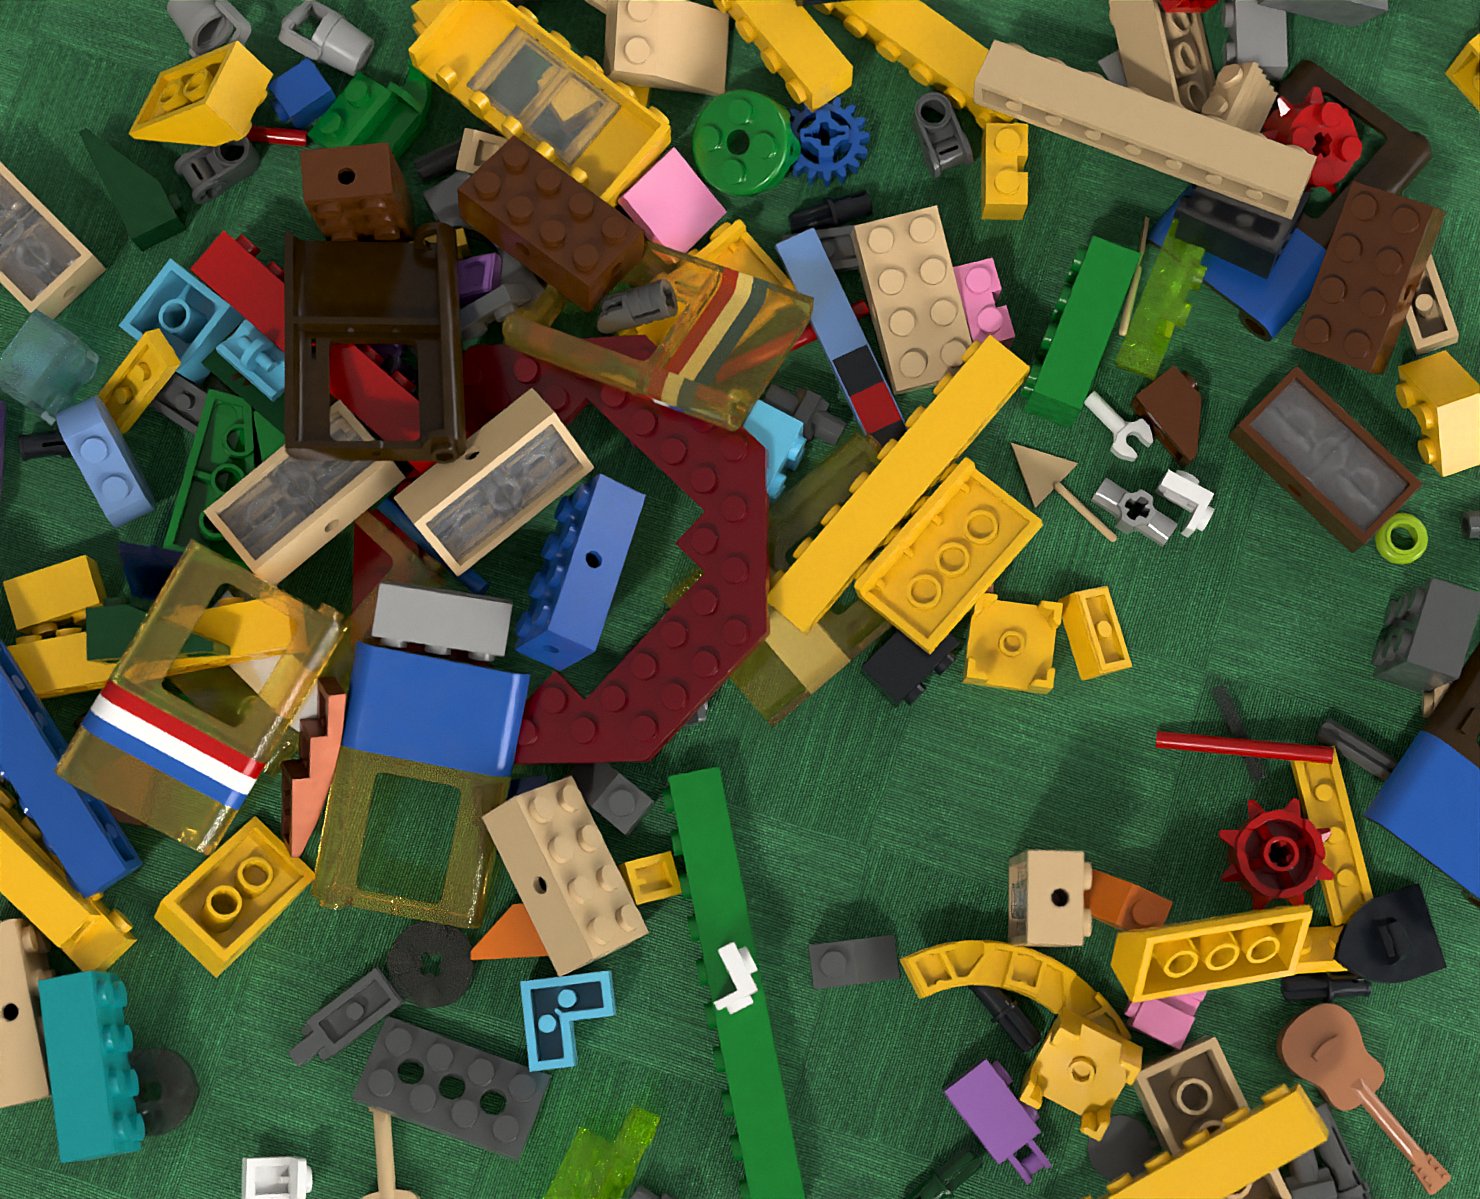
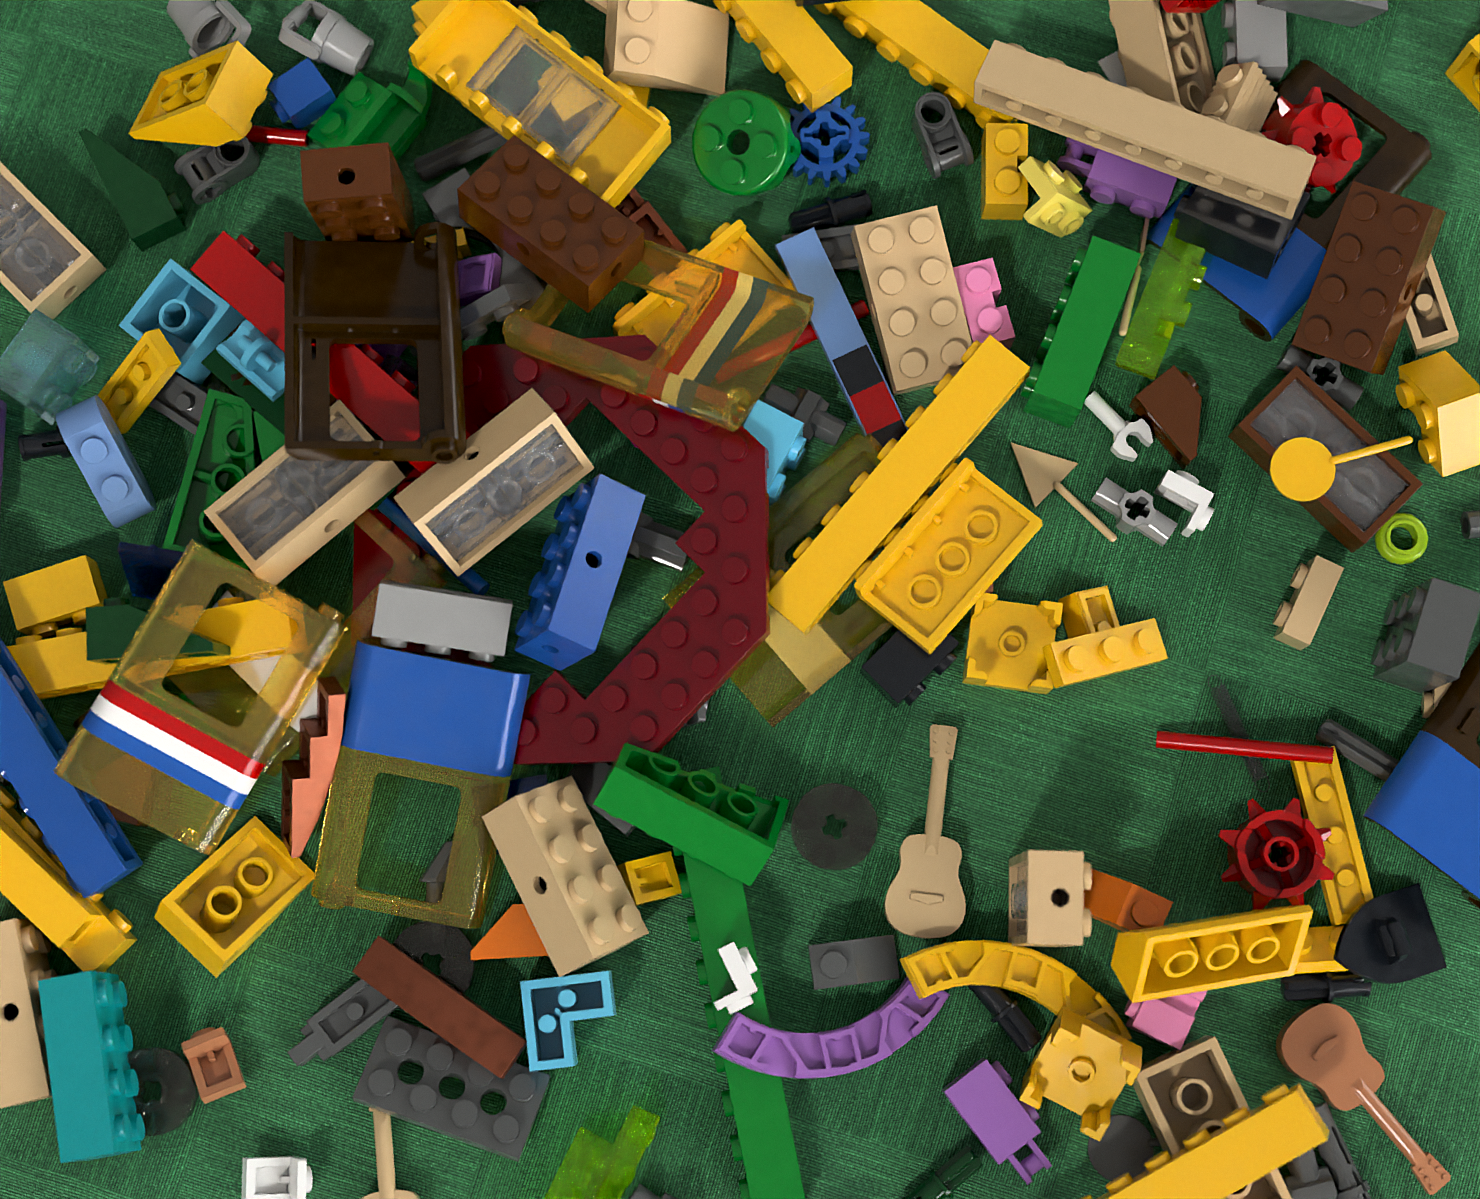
tan plate [456,128,508,174] -> none
dark grey hinge [596,279,678,334] -> none
bright pink tile [616,147,727,265] -> none
none -> nougat bracket [181,1027,247,1104]
none -> copper slope [352,935,527,1079]
none -> dark grey bar [419,840,461,904]
none -> green wedge [593,742,789,886]
none -> dark grey piece [626,512,689,573]
none -> medium lavender tile [712,976,950,1078]
none -> clear smoke plate [791,783,878,871]
none -> tan piece [884,724,966,939]
none -> light yellow bracket [1018,156,1093,238]
none -> yellow plate [1042,618,1168,689]
none -> medium lavender brick [1057,137,1177,218]
none -> yellow piece [1270,436,1413,502]
none -> tan piece [1272,555,1344,651]
none -> dark grey axle [1276,344,1364,411]

